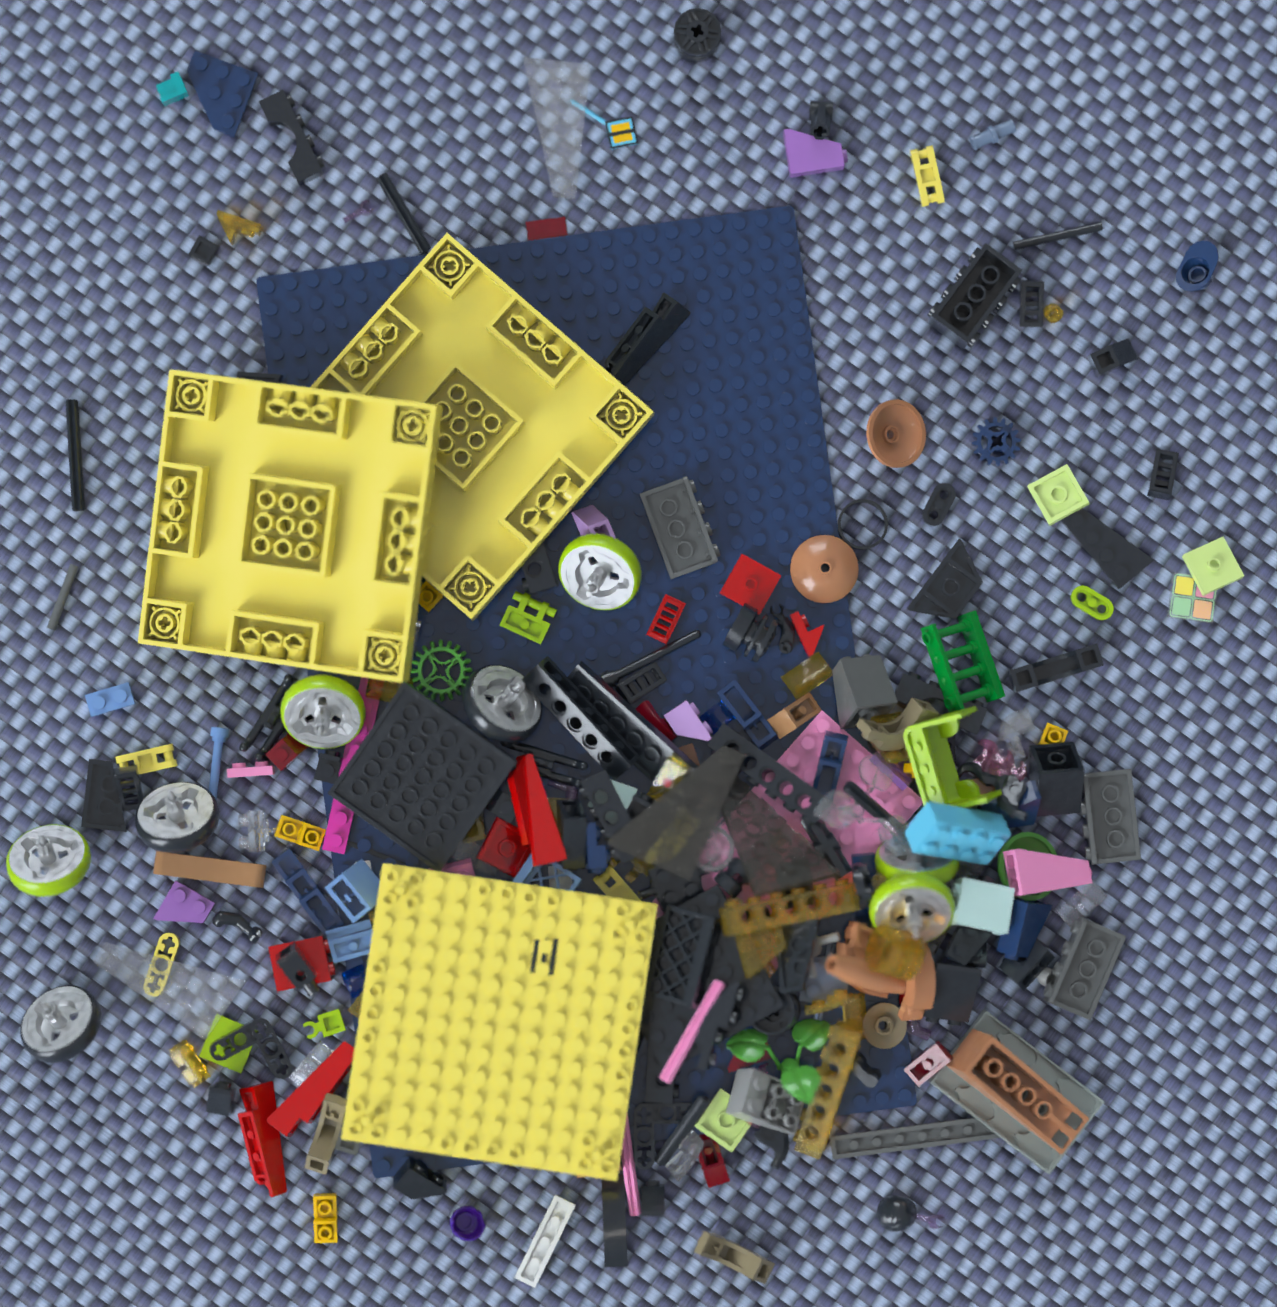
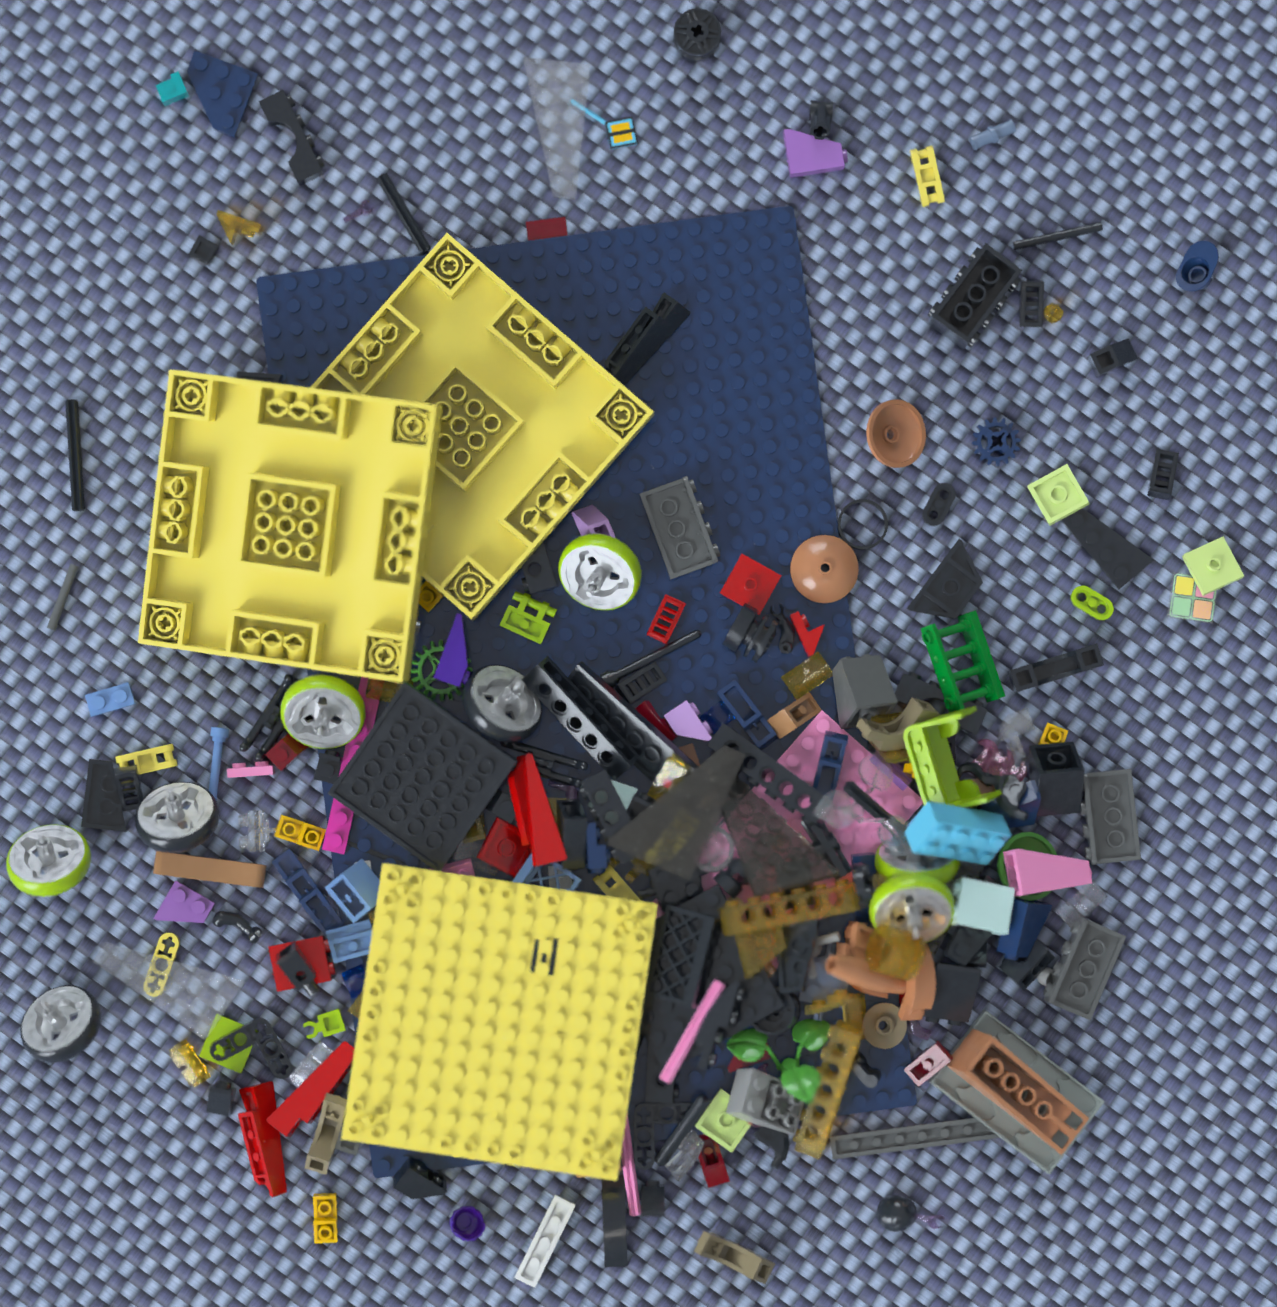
none -> dark purple slope [434,613,471,688]

